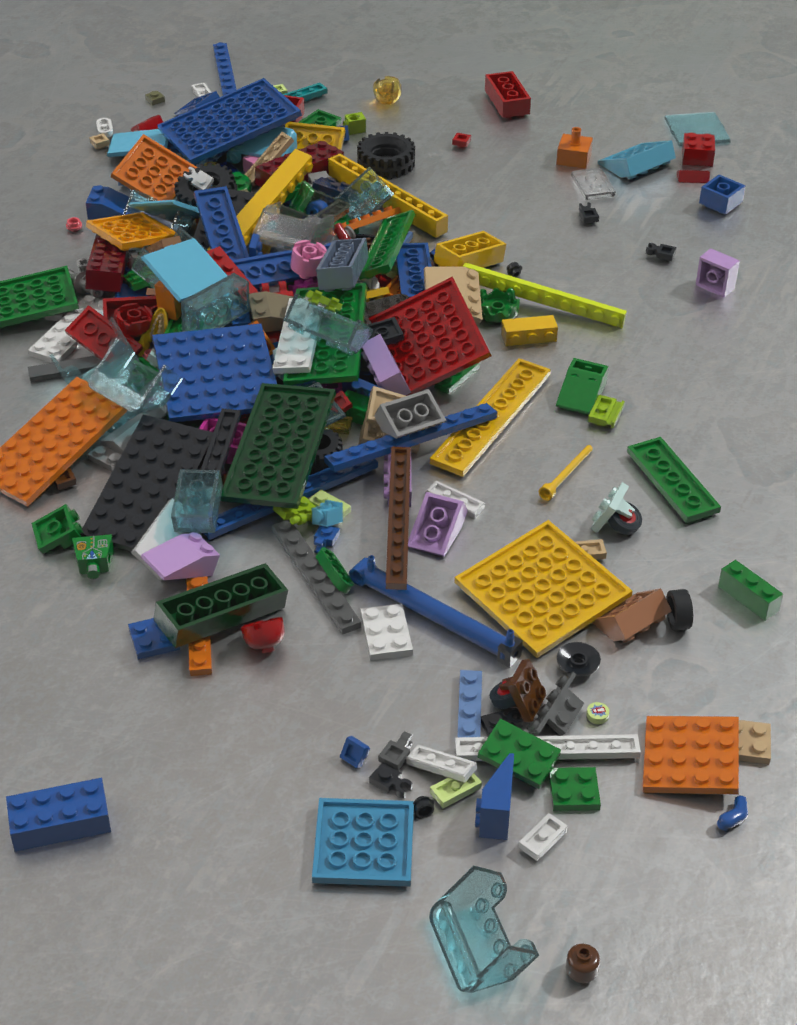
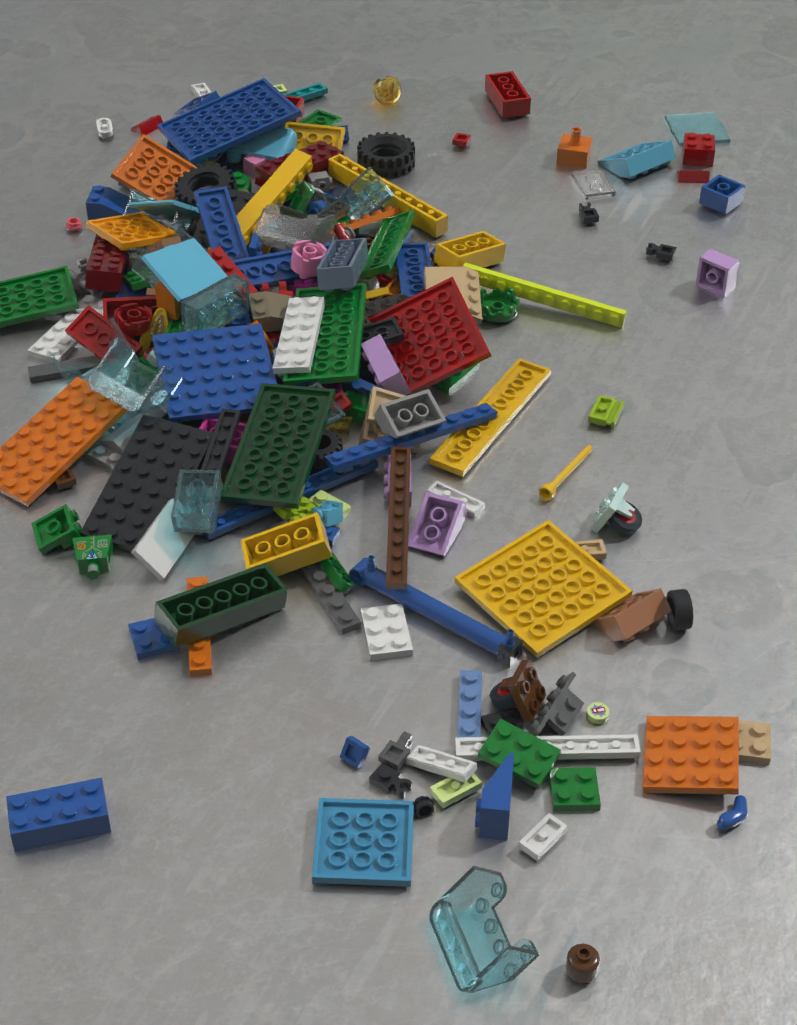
tan plate [89,133,110,149] -> none
medium azure piece [106,129,169,157] -> none
lavender slope [141,532,220,580] -> none
olive plate [145,91,165,106] -> none
white plate [184,167,214,190] -> none
blue plate [213,42,237,96] -> none
red cylinder [241,617,285,653] -> none
tan plate [244,132,294,187] -> none
clear light blue windscreen [283,293,373,356] -> none
lime plate [305,290,343,314] -> none
dark blue wing [312,177,370,207] -> none
lime brick [343,112,366,135] -> none
yellow brick [501,315,558,346] -> none
black plate [506,262,523,277] -> none
green slope [556,358,609,414] -> none
black dish [557,642,601,676] -> none
green plate [627,437,721,523] -> none
green brick [718,559,783,621] -> none
none -> yellow brick [241,512,332,576]

